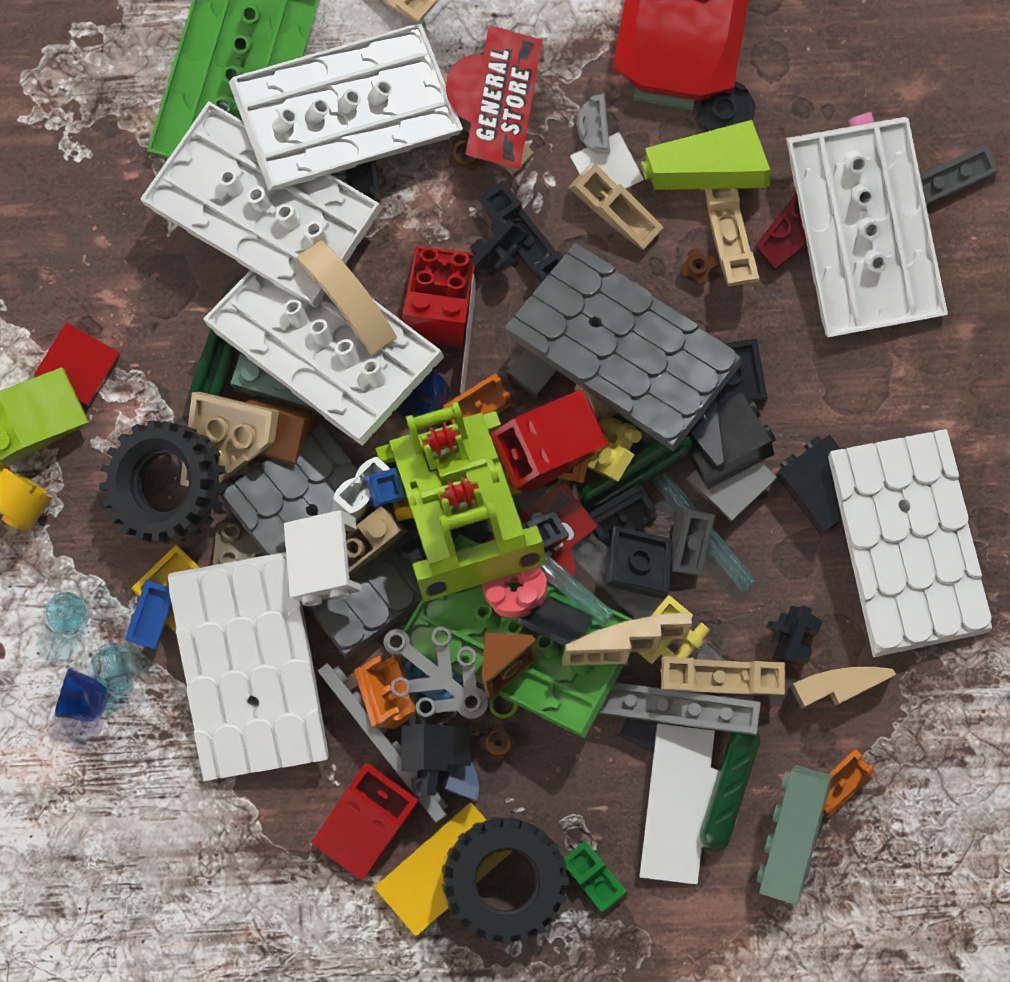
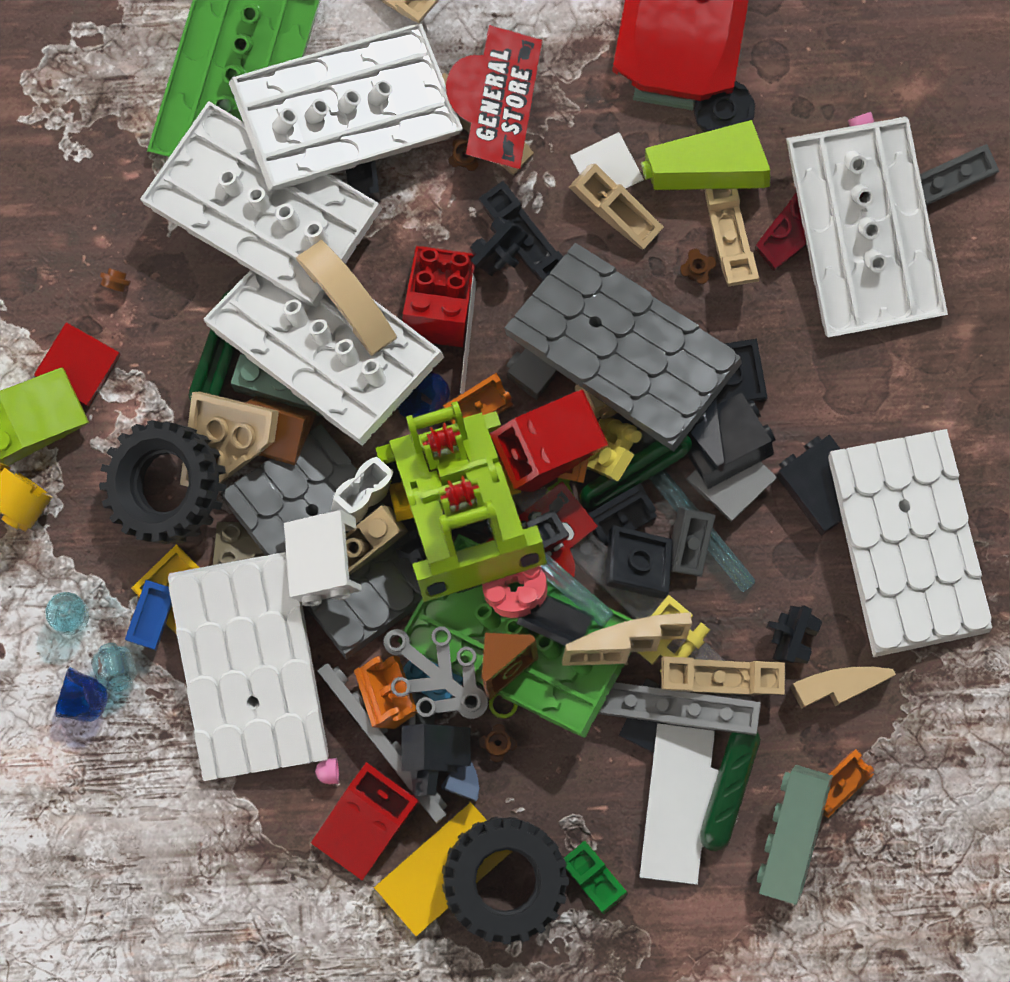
blue tile [365,467,407,507] -> none
light grey tile [577,93,610,154] -> none
none -> dark orange plate [100,268,131,292]
none -> bright pink hinge [315,758,339,784]

